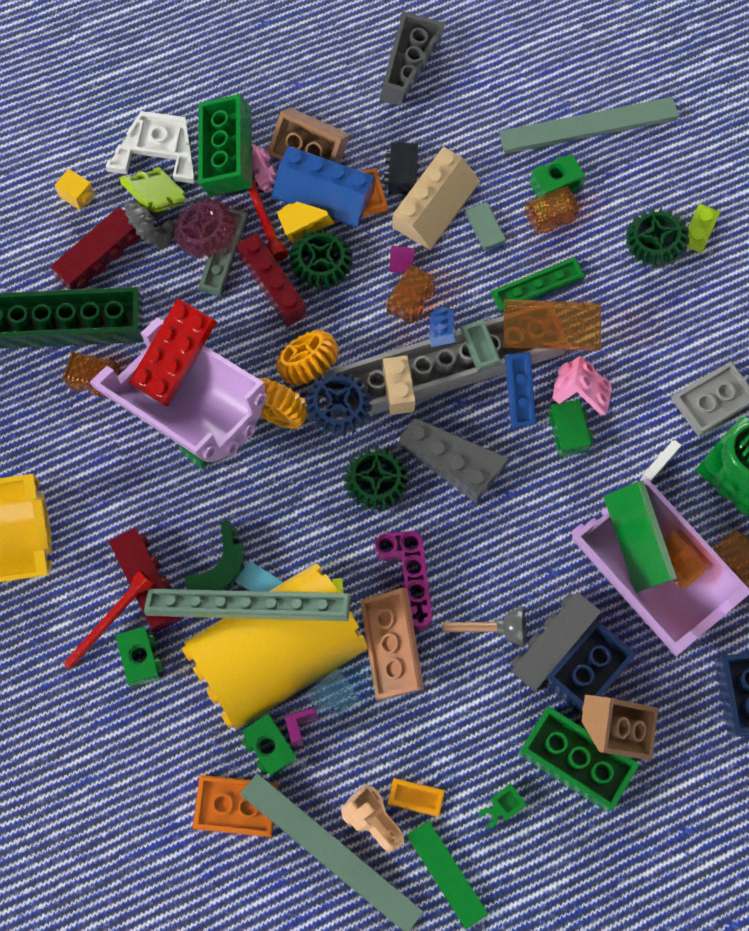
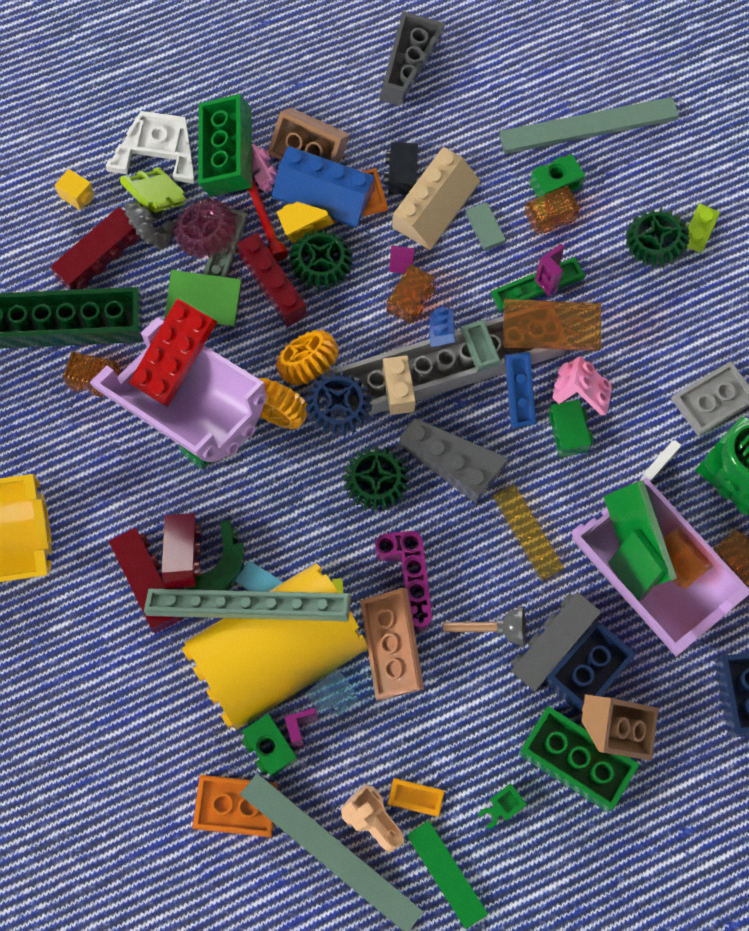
red piece [64,570,155,669] -> none
green brick [115,626,164,689] -> none
none -> dark red brick [162,513,202,589]
none -> bright green tile [165,270,242,327]
none -> clear yellow tile [493,484,564,581]
none -> magenta panel [535,244,565,297]
none -> green tile [608,529,669,601]

